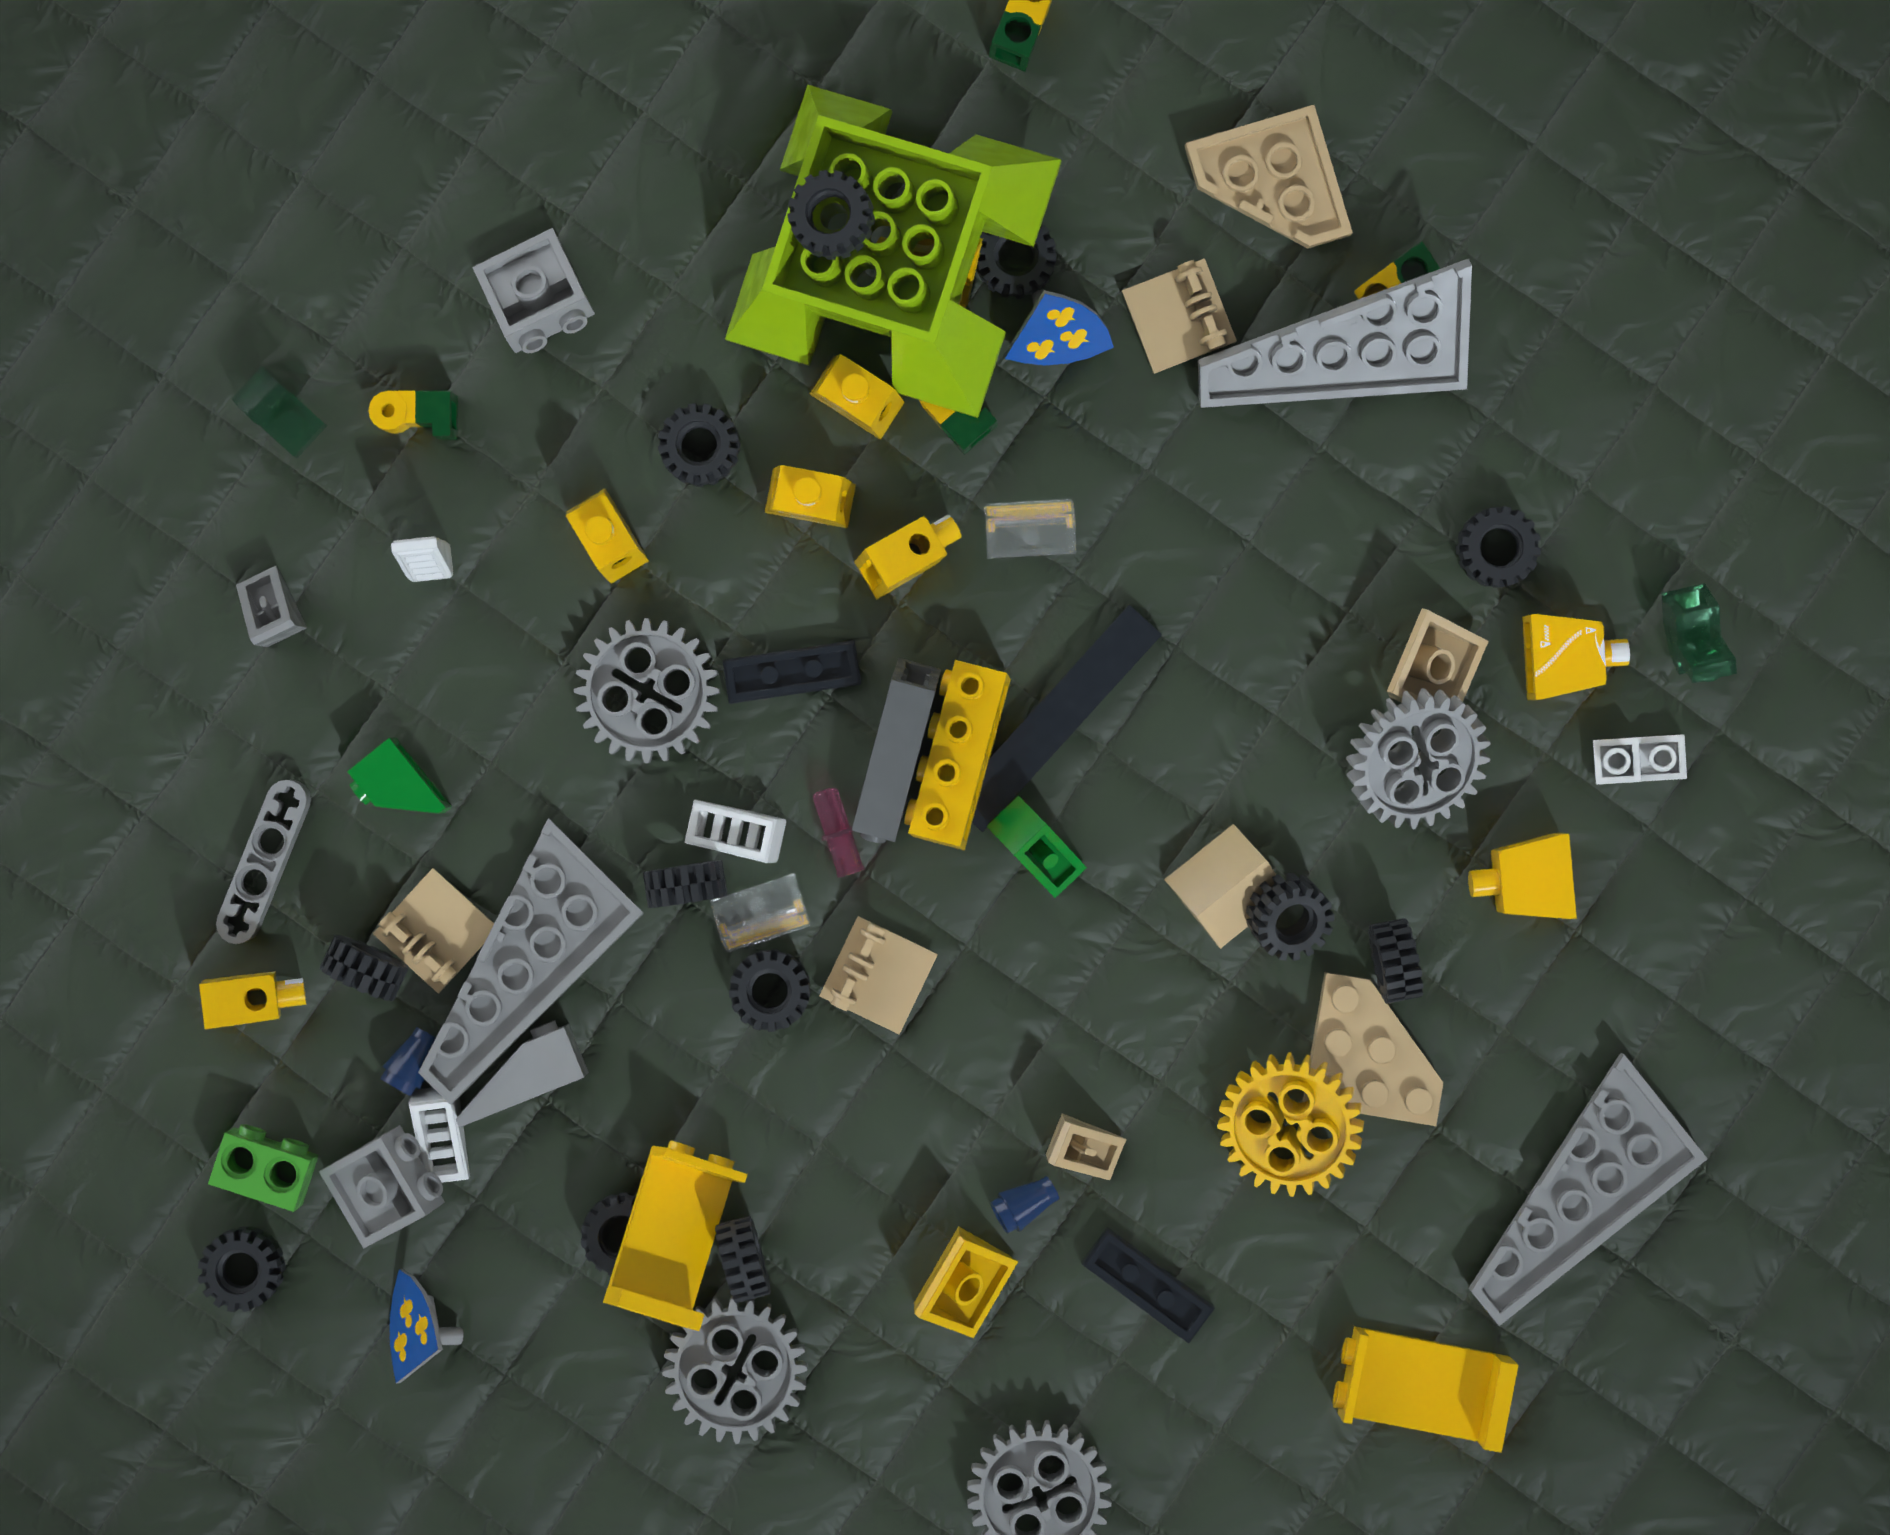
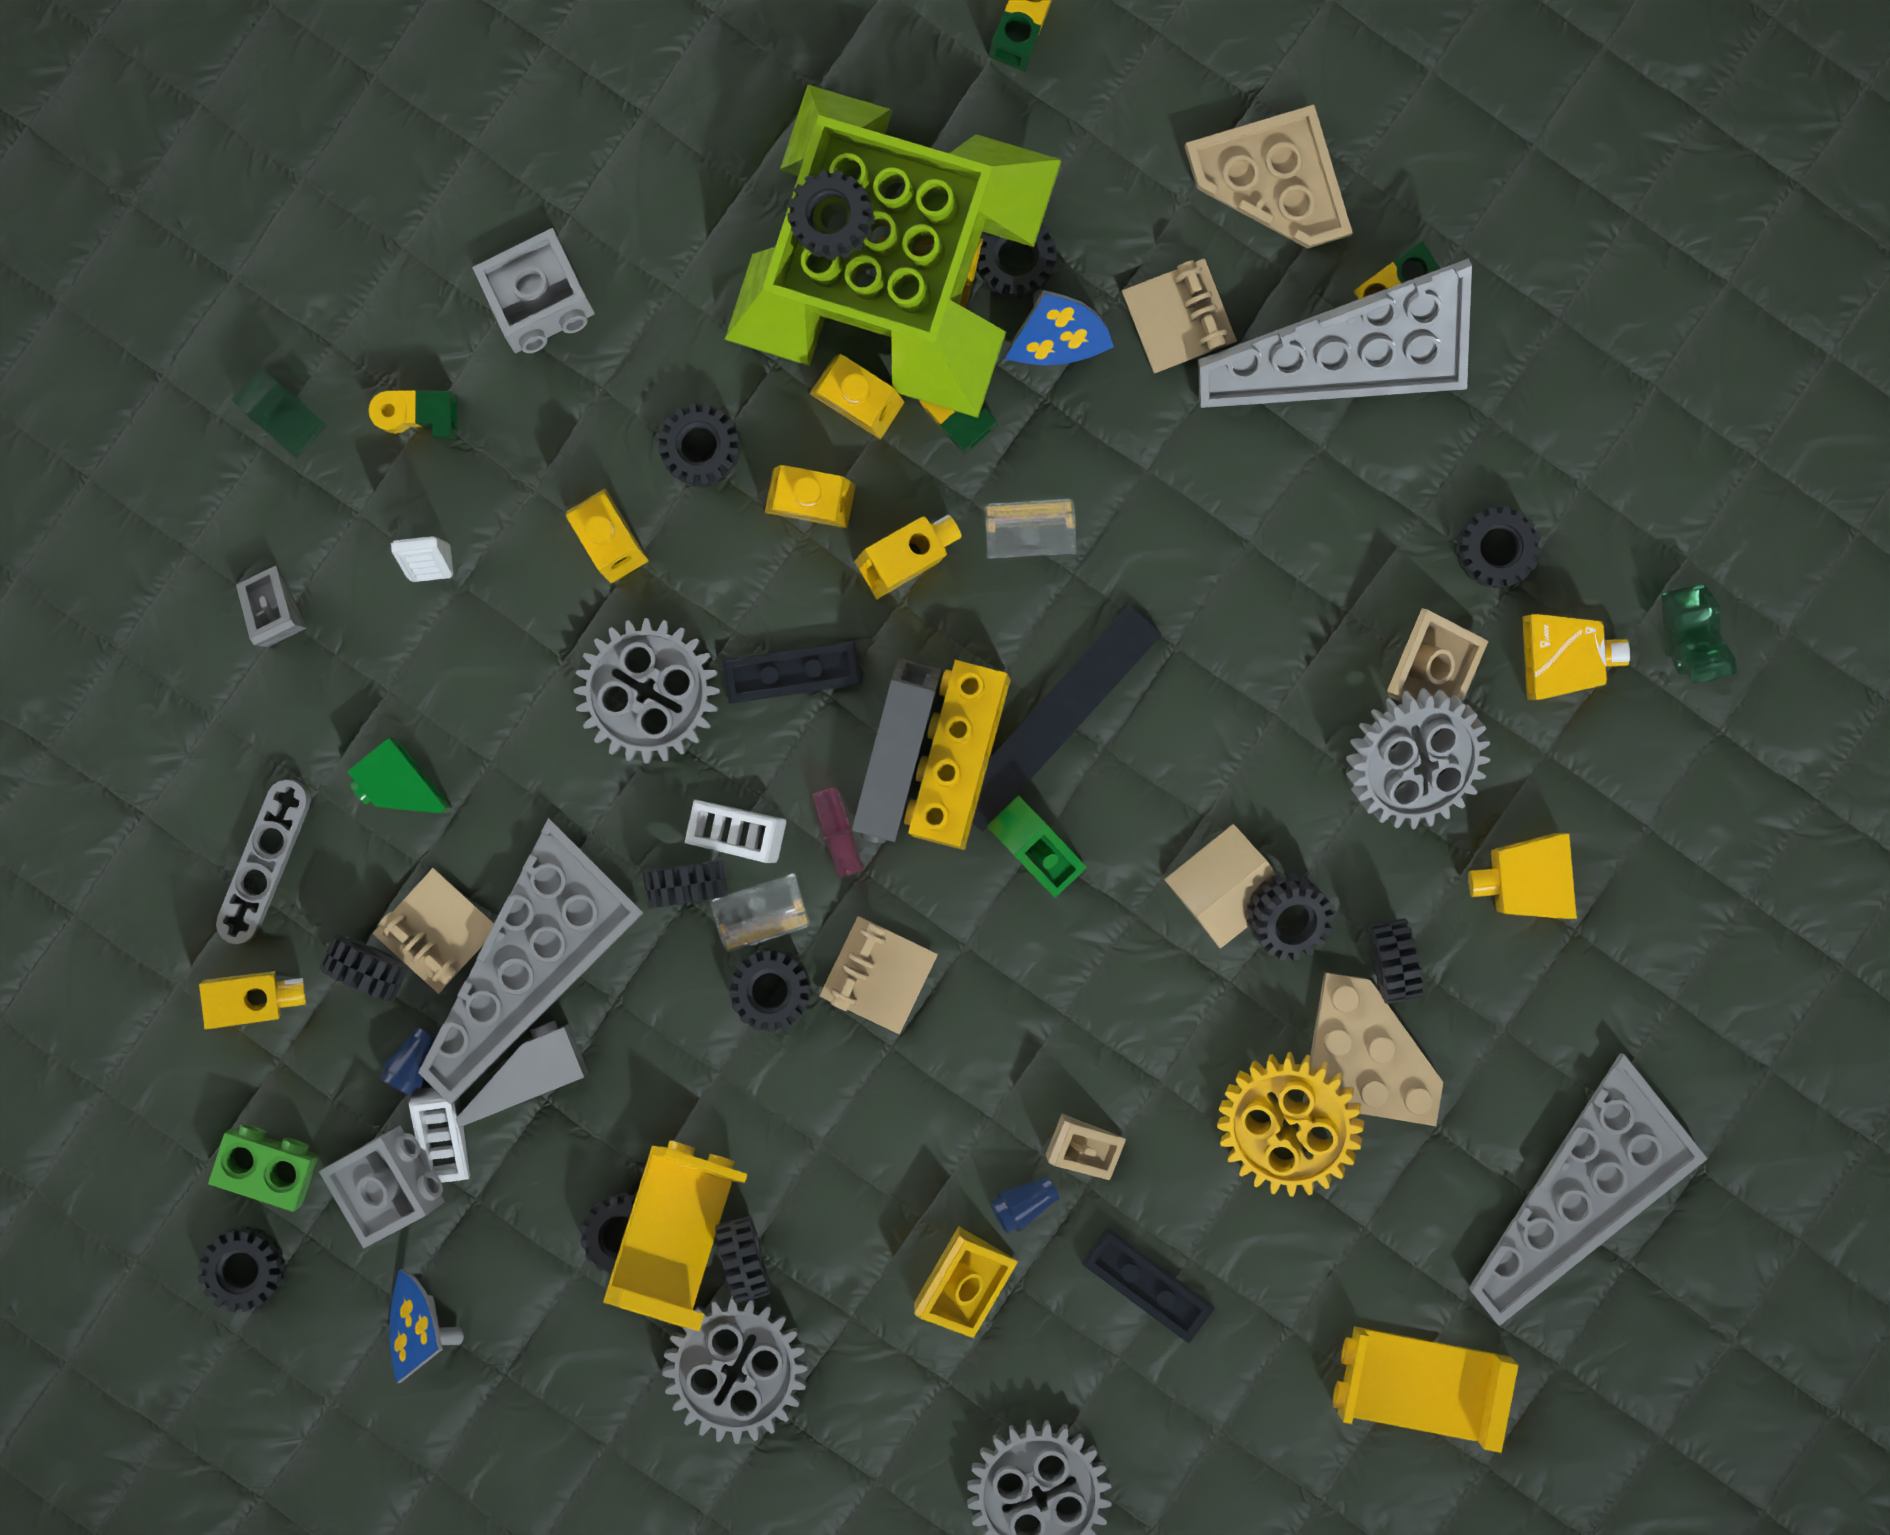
white slope [1593,734,1687,785] -> none

